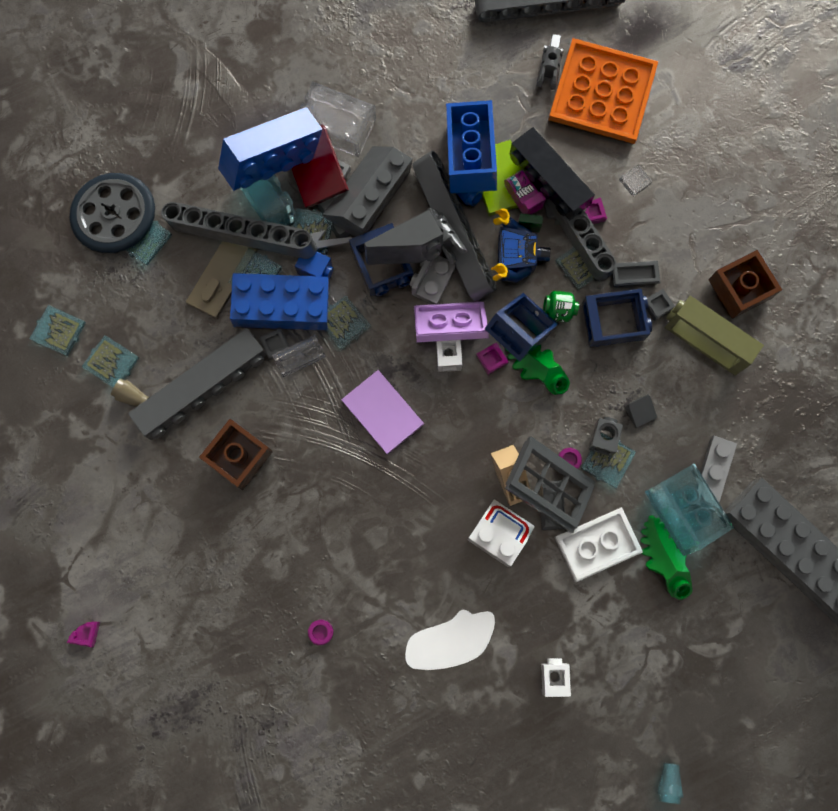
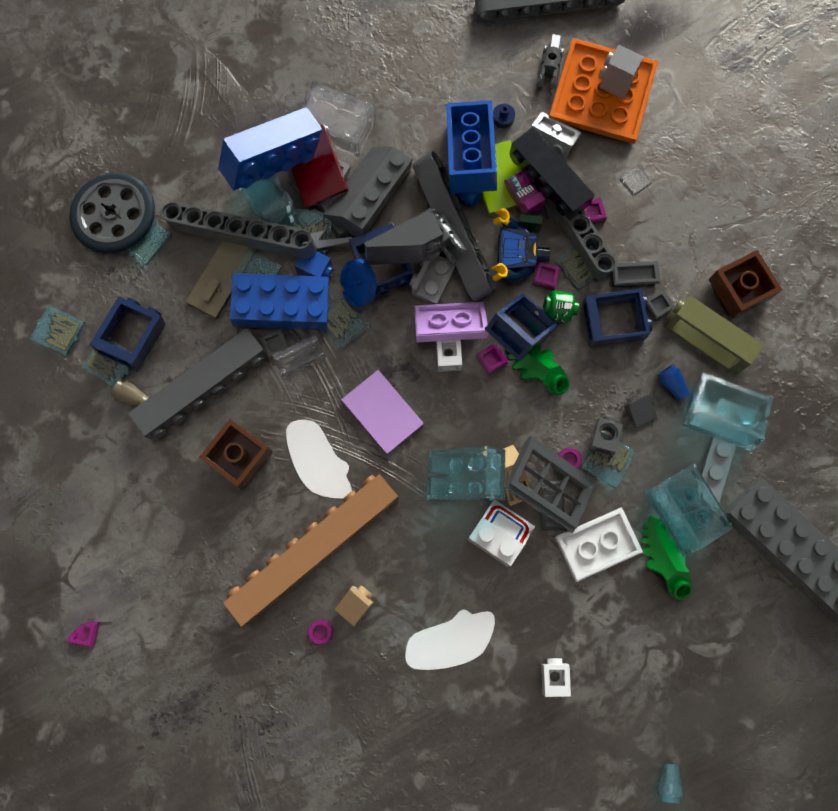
none -> dark blue window [89,296,165,372]
none -> medium nougat brick [223,474,399,627]
none -> white sticker [286,420,352,498]
none -> tan slope [335,586,374,626]
none -> blue tile [340,259,377,307]
none -> clear light blue piece [427,446,506,502]
none -> dark blue tile [493,103,515,128]
none -> light grey bracket [530,112,581,161]
none -> magenta tile [532,261,561,291]
none -> light grey brick [599,45,644,99]
none -> blue cone [658,364,691,401]
none -> clear light blue piece [683,373,773,451]

